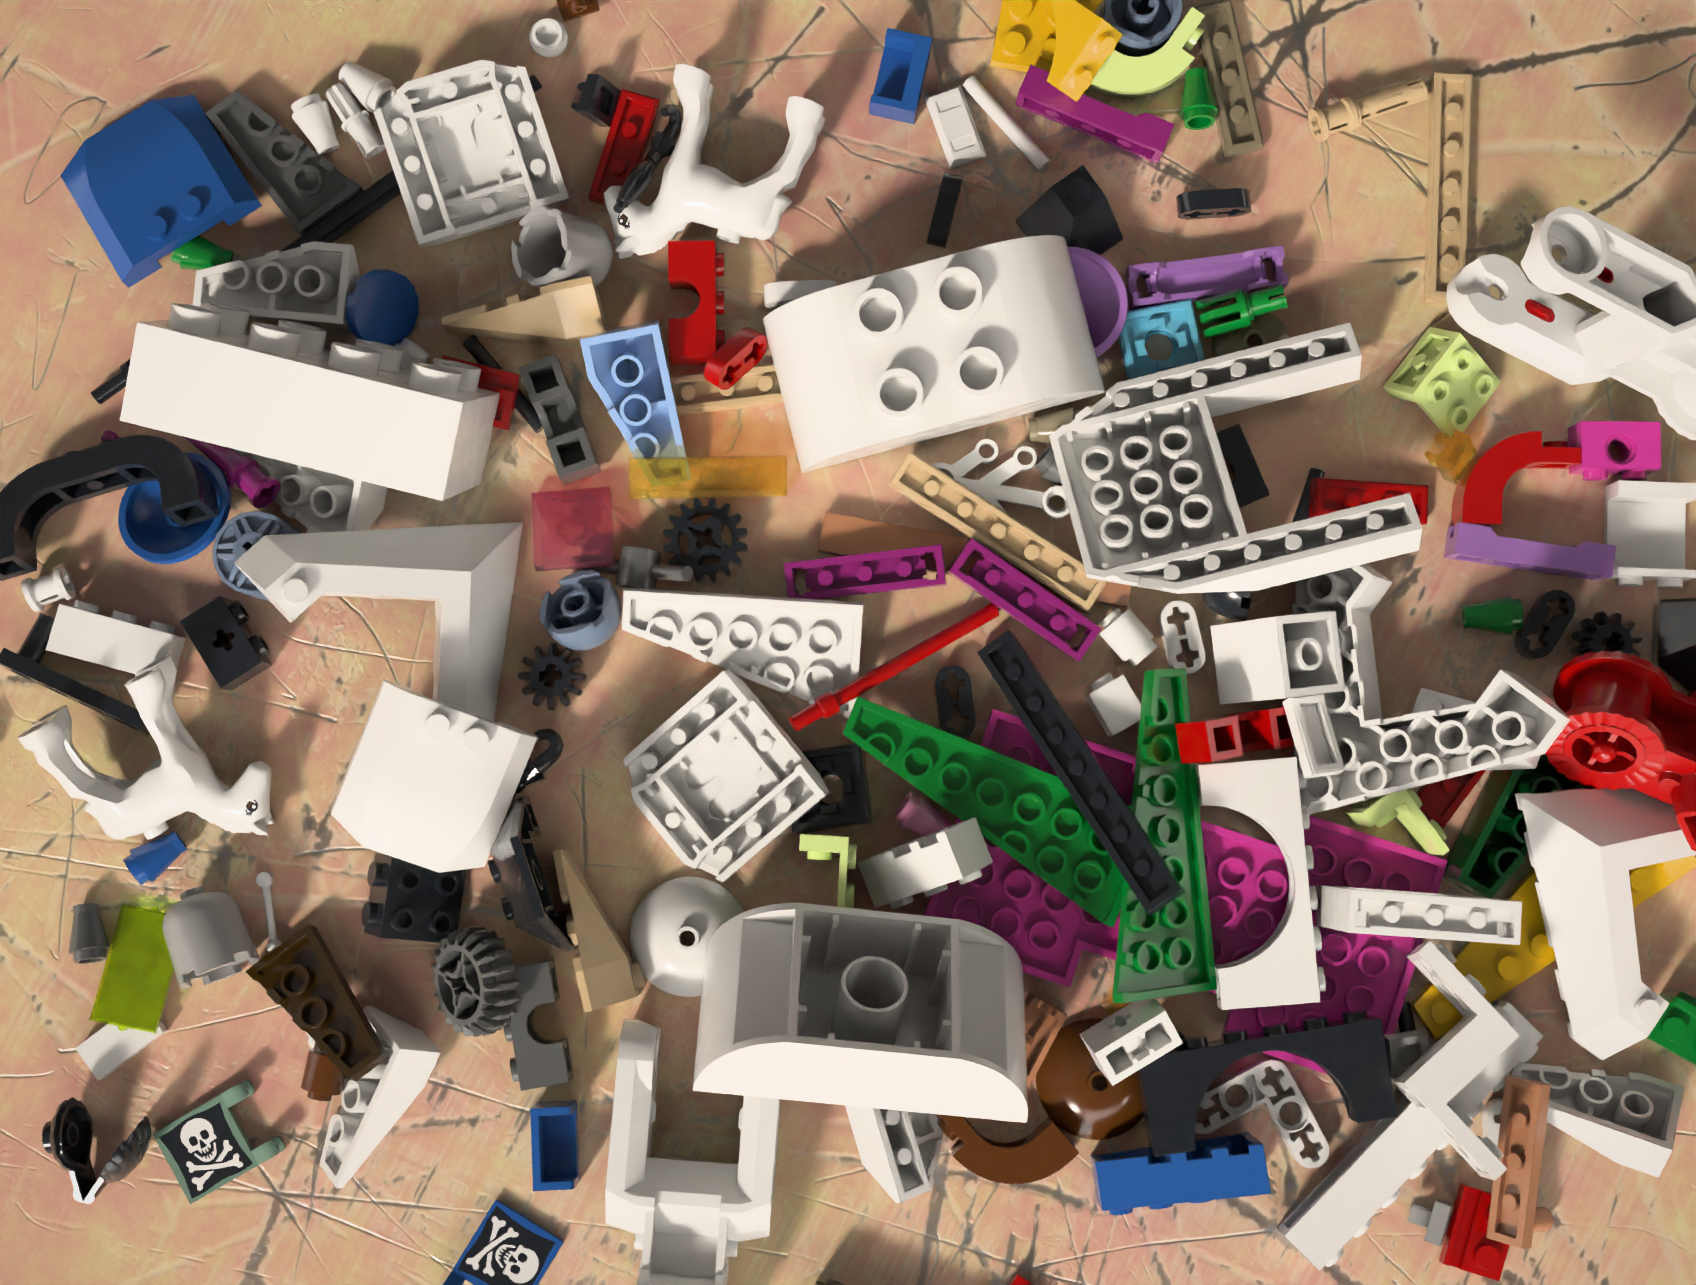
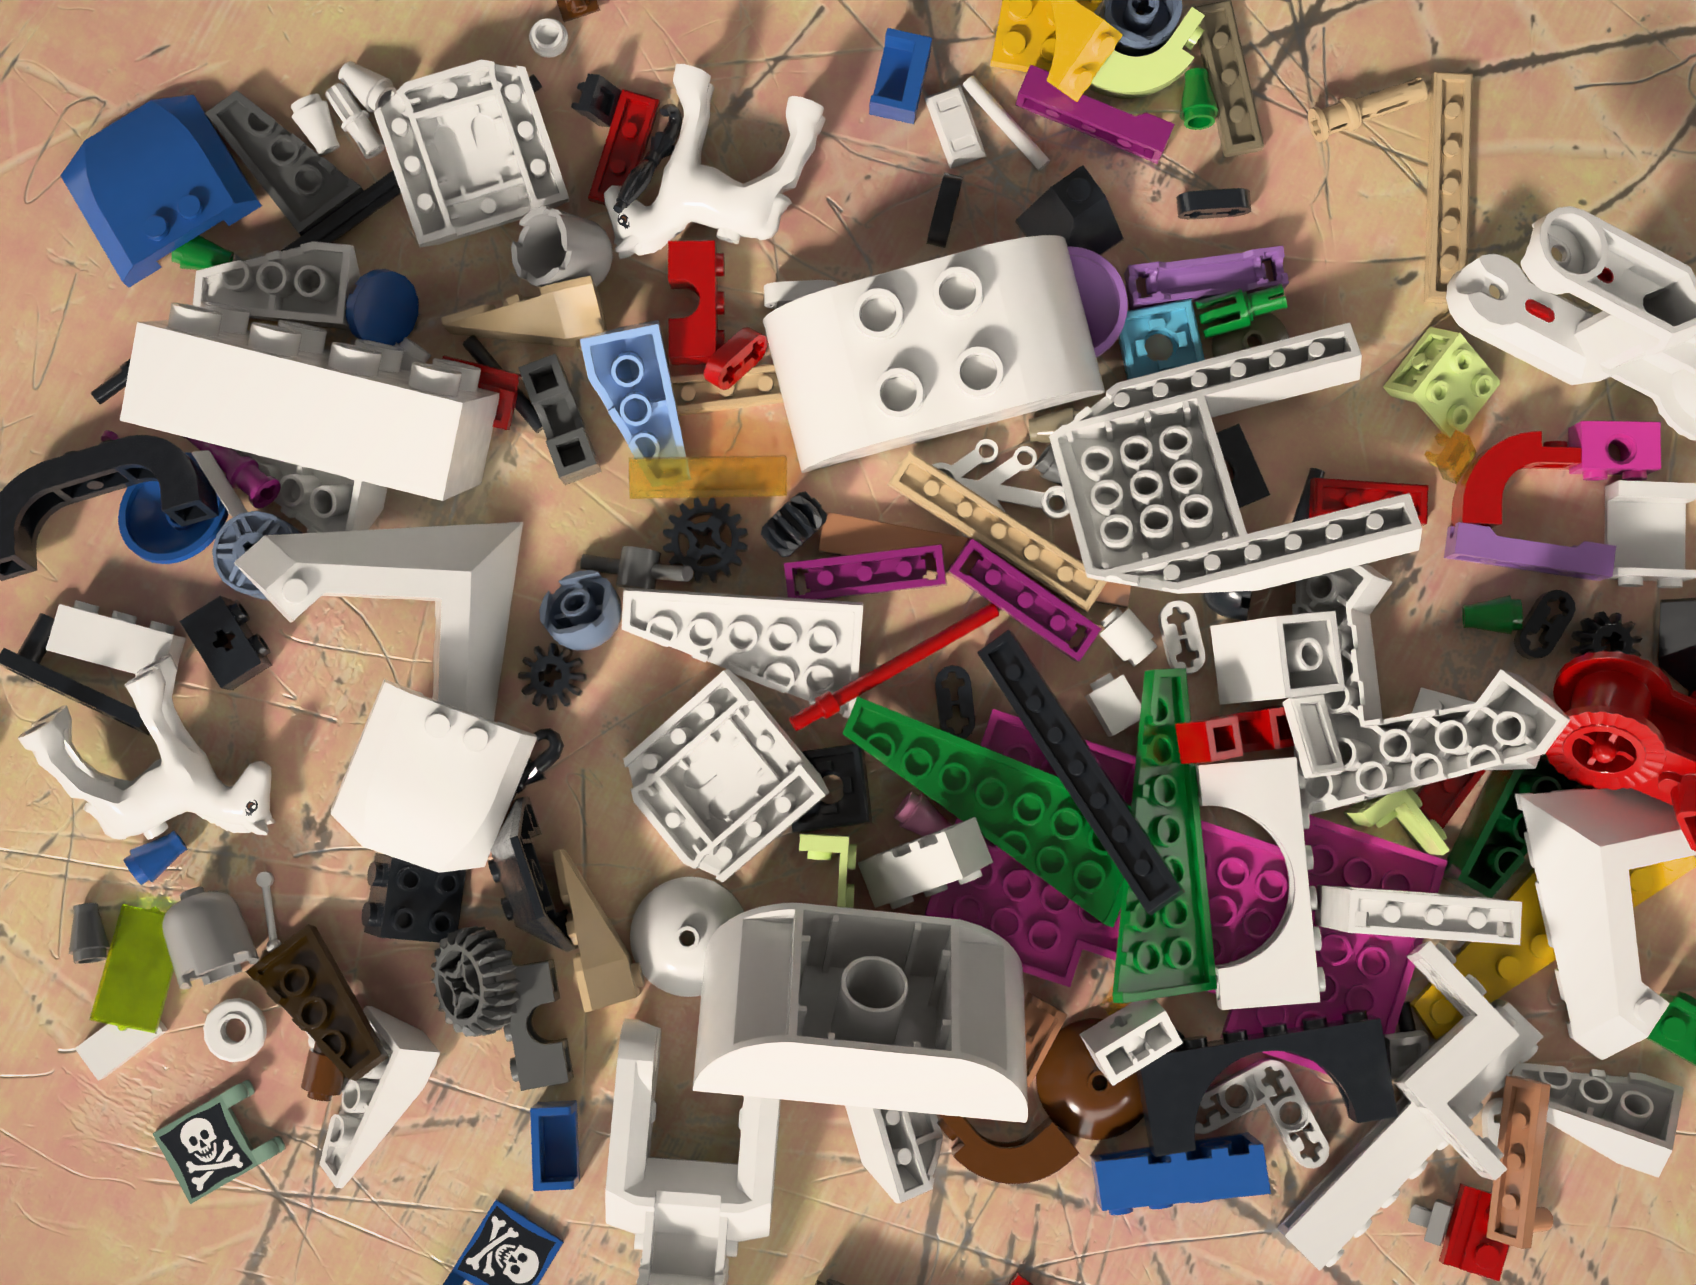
white bush [21,566,76,612] -> none
black animal [42,1097,152,1204] -> none
clear pink plate [531,487,615,572] -> none
none -> white sticker [192,450,247,517]
none -> white piece [203,998,267,1062]
none -> black gear [761,491,827,557]

